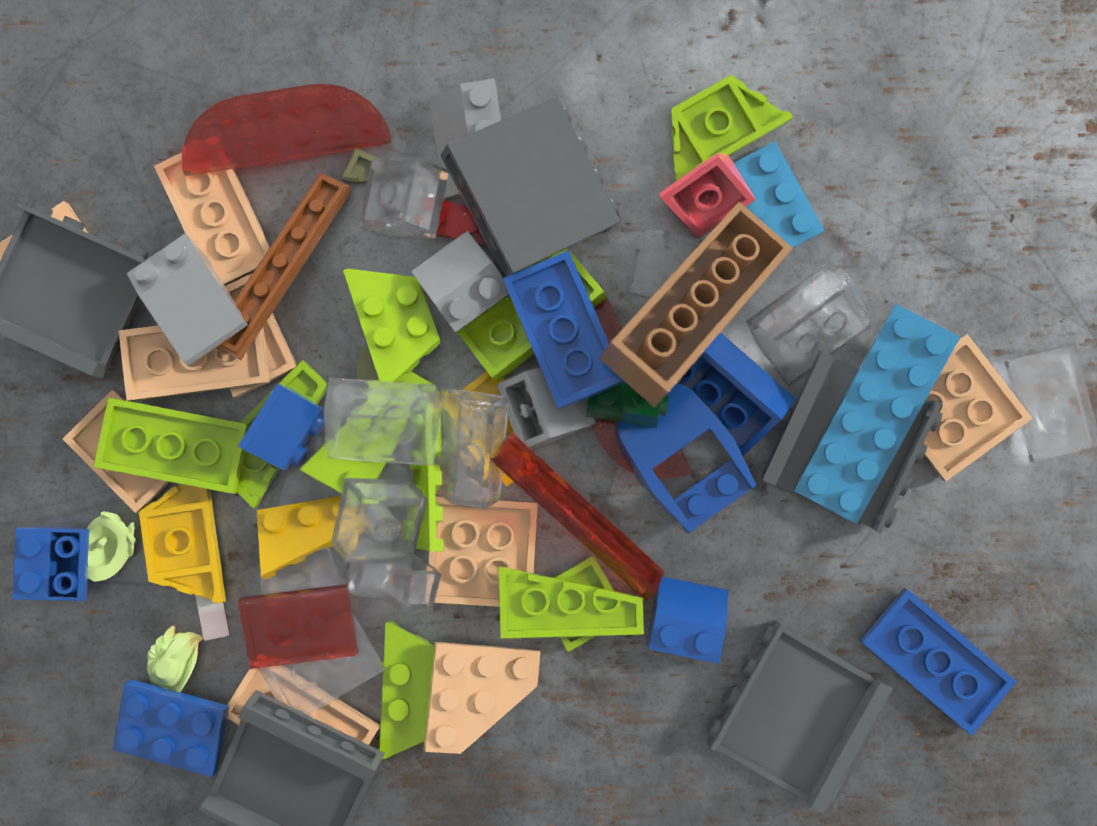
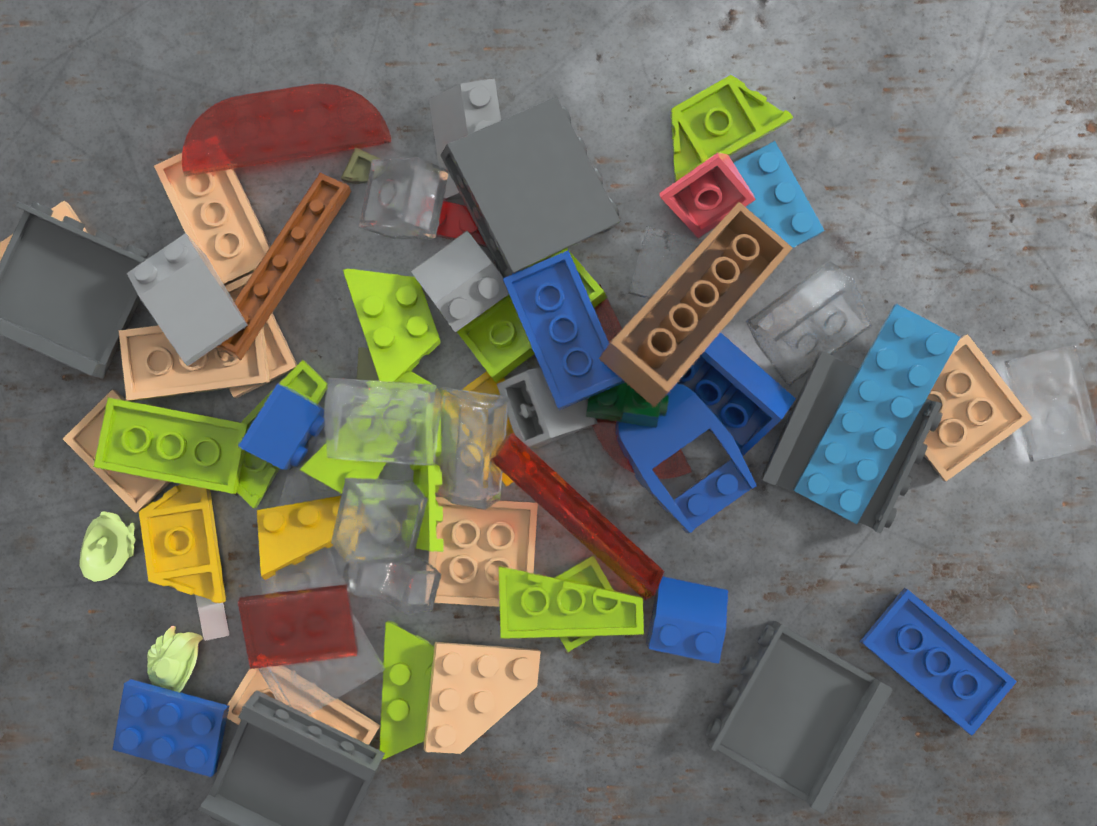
blue slope [12,526,89,601] -> none

